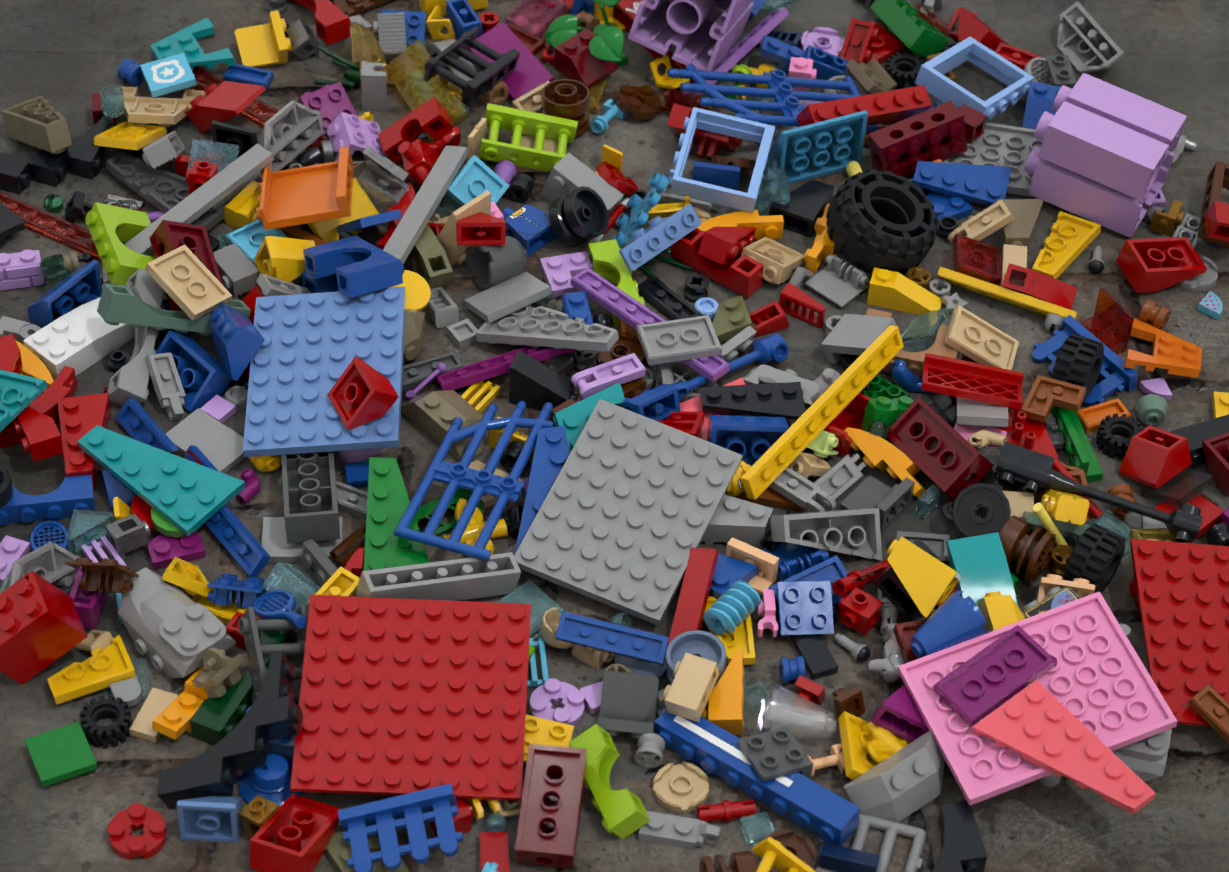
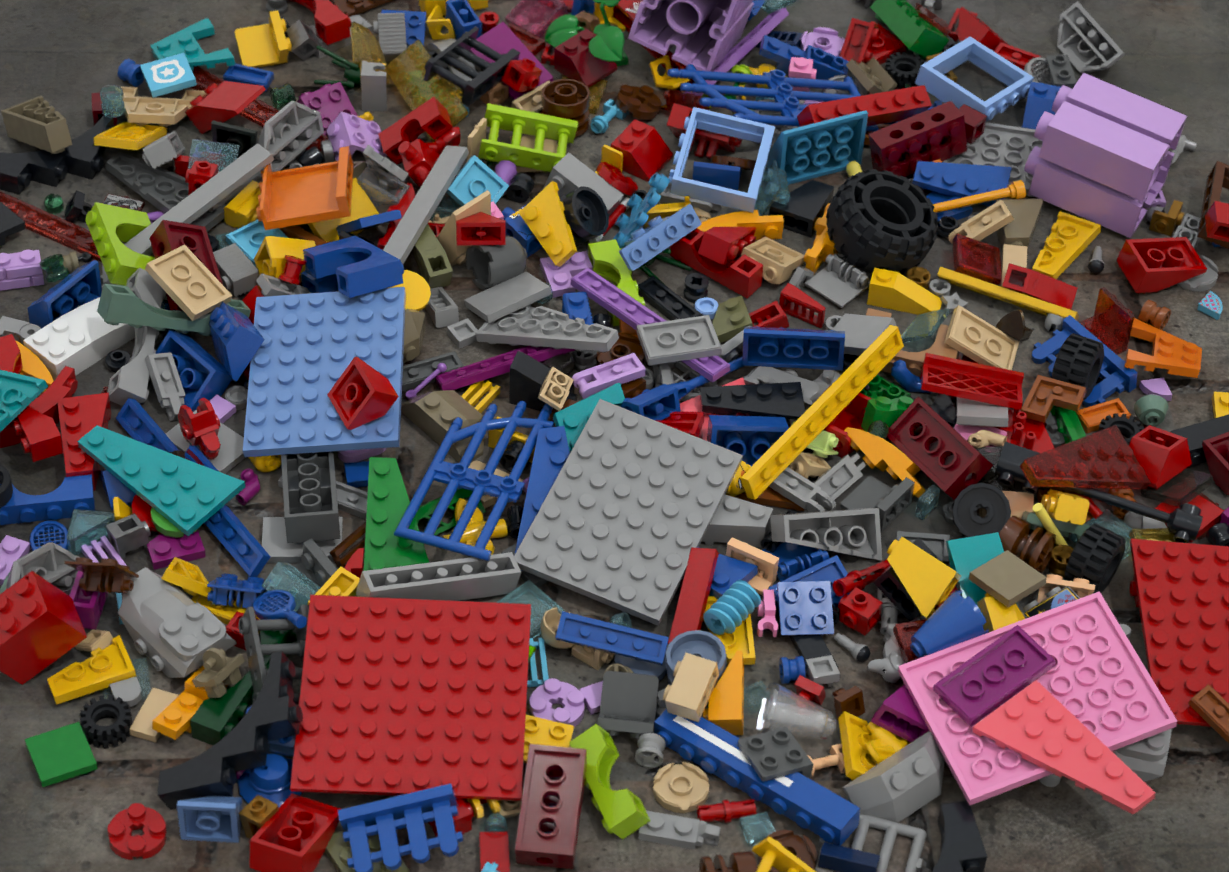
none -> red hinge [178,397,221,459]
none -> clear green wheel [270,83,296,110]
none -> red bush [279,255,307,285]
none -> red brick [502,58,542,93]
none -> yellow wing [519,181,577,267]
none -> tan slope [538,367,574,411]
none -> red slope [611,119,673,182]
none -> blue slope [743,326,845,370]
none -> light grey tile [805,655,840,687]
none -> light orange piece [933,180,1026,213]
none -> dark tan tile [969,550,1047,607]
none -> dark brown tile [996,310,1033,340]
none -> clear red wing [1020,425,1151,489]

